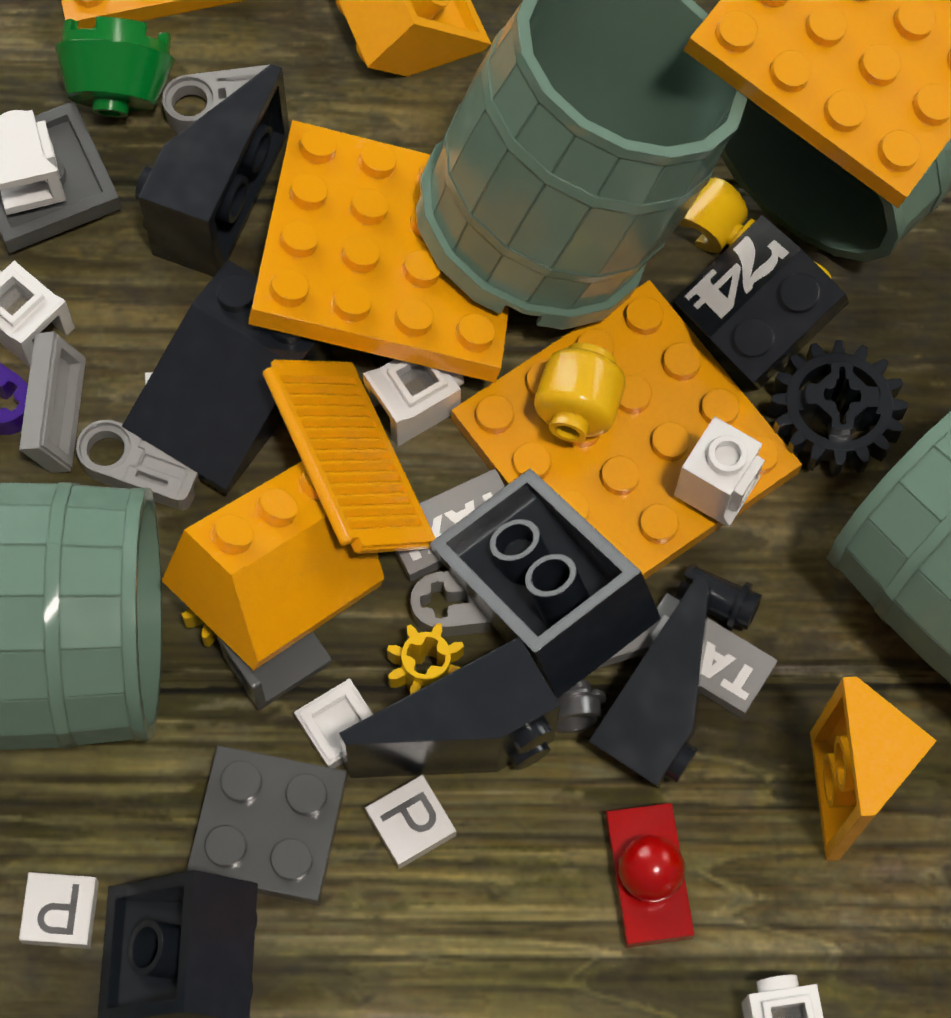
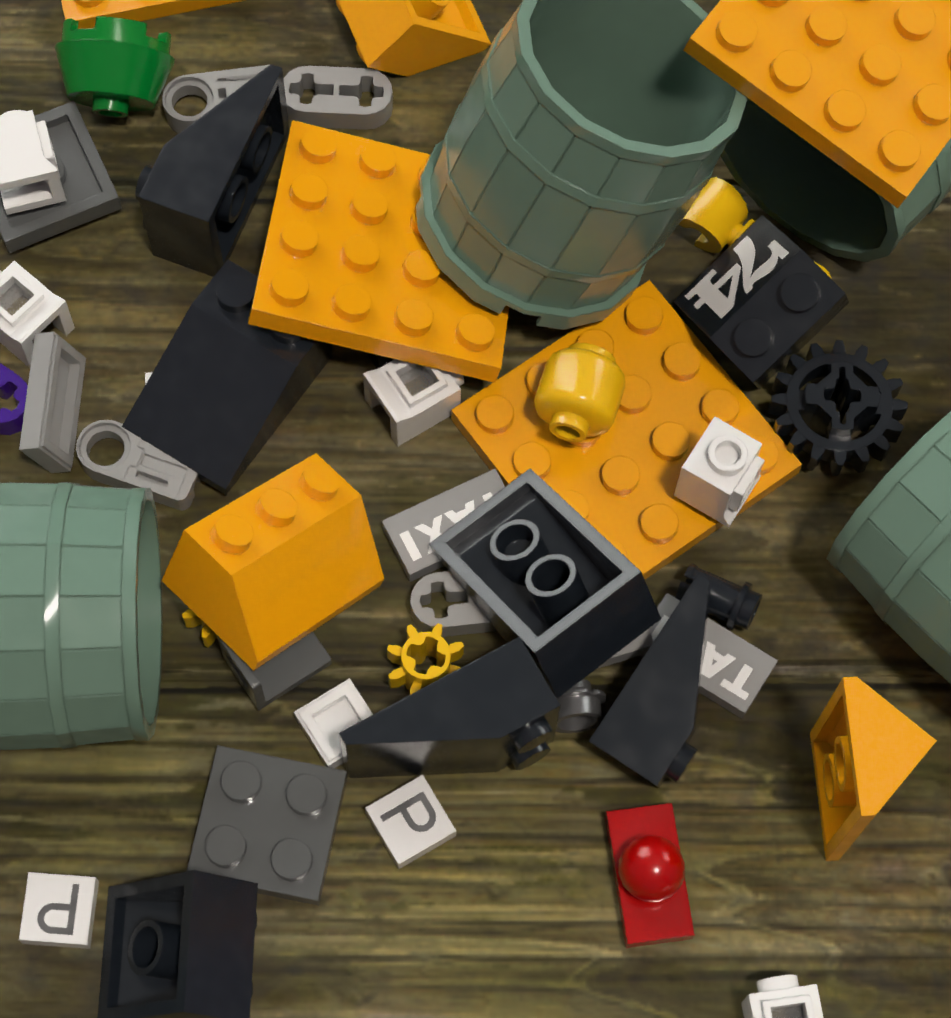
light orange window [262,359,436,554] -> none
none -> light grey beam [284,66,393,130]

